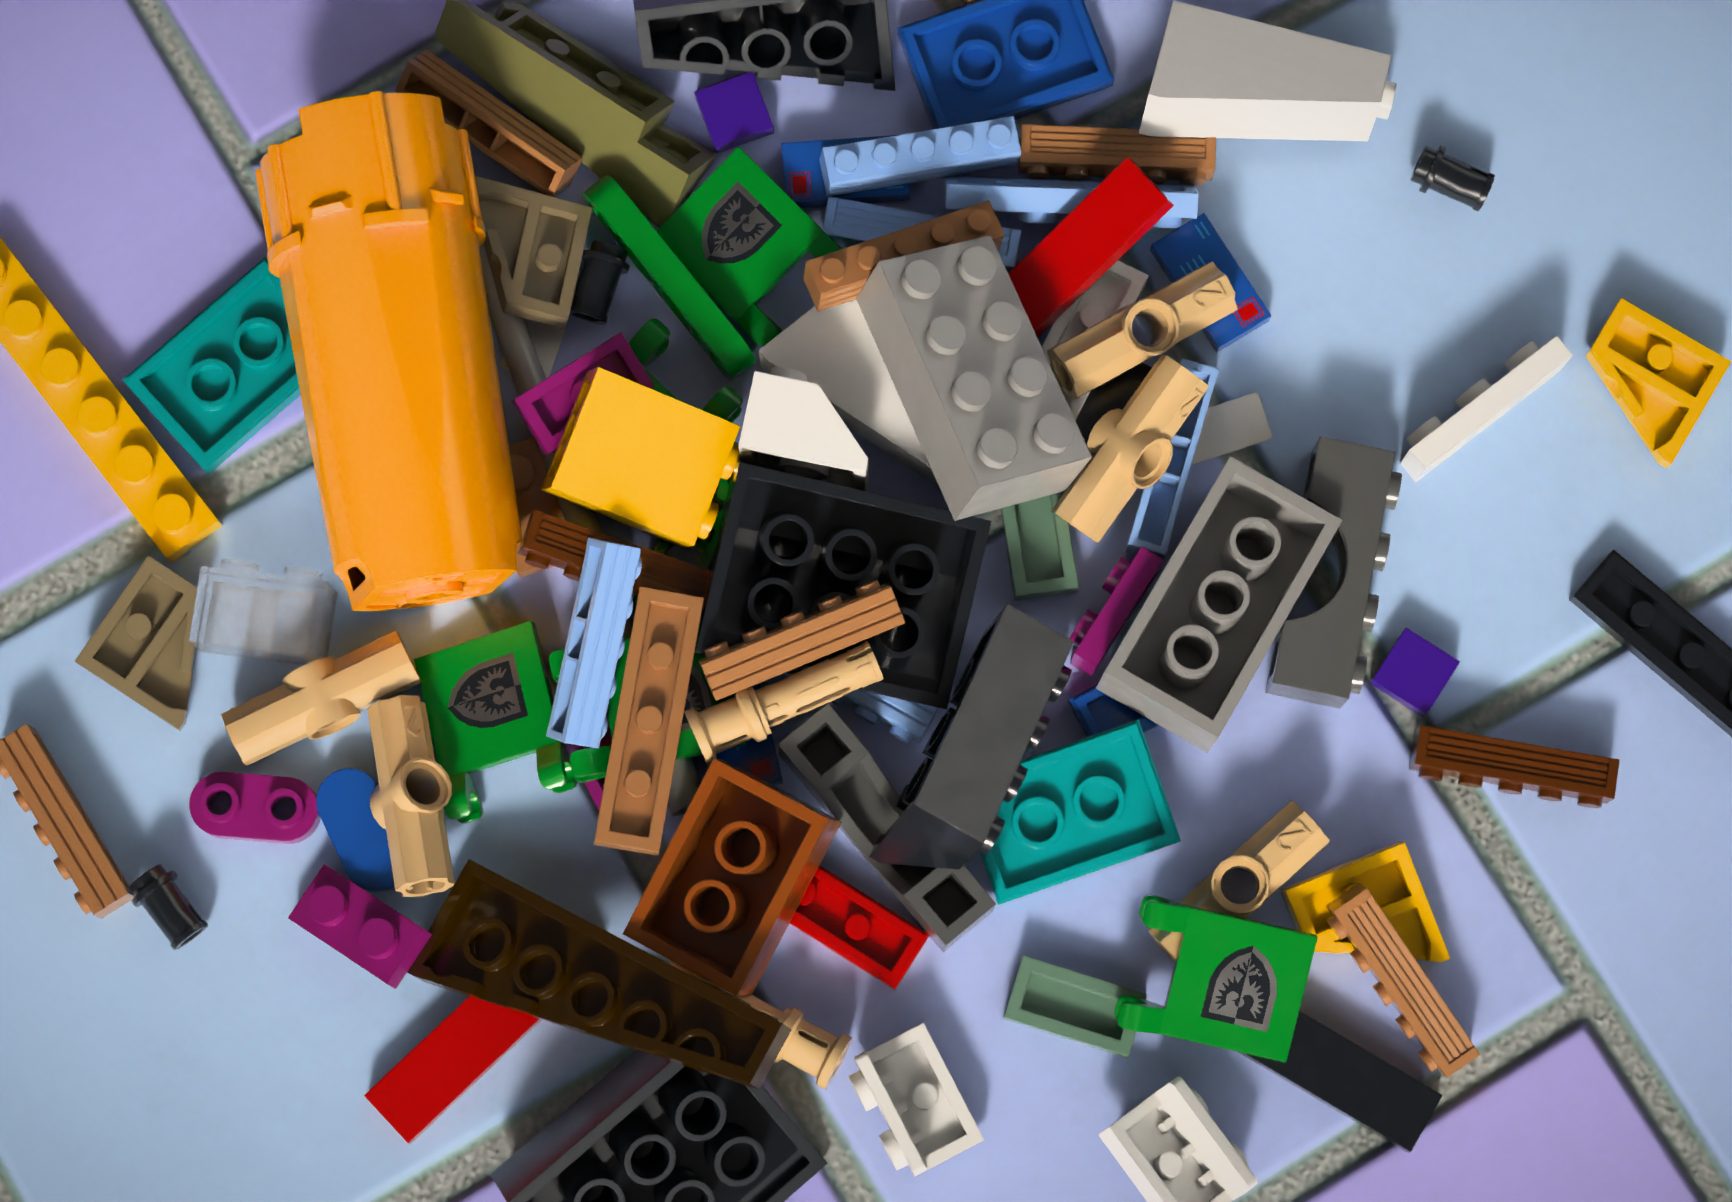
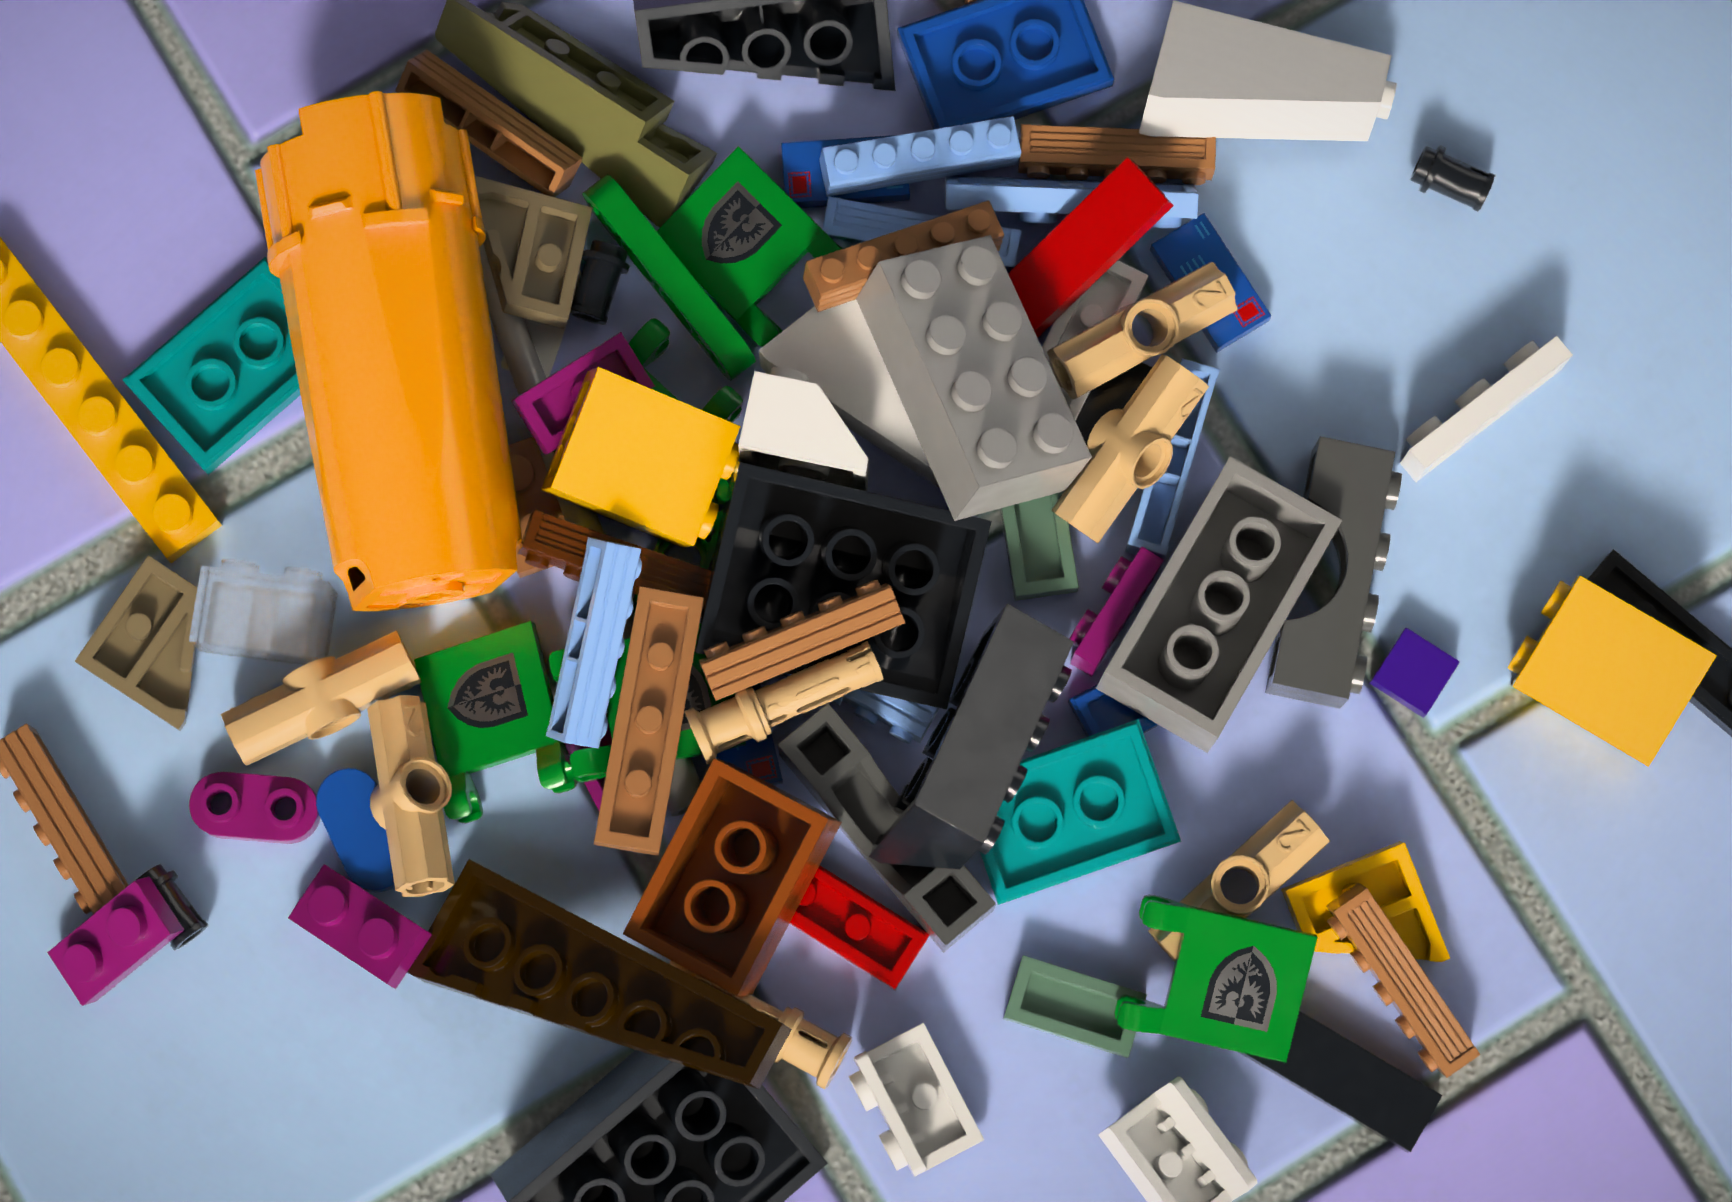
red tile [364,997,541,1144] -> none
dark purple tile [694,72,774,154] -> none
white sticker [1192,392,1272,464] -> none
reddish brown piece [1409,725,1620,808] -> none
yellow wing [1586,298,1732,468] -> none
none -> magenta plate [47,876,184,1006]
none -> yellow brick [1507,575,1717,767]

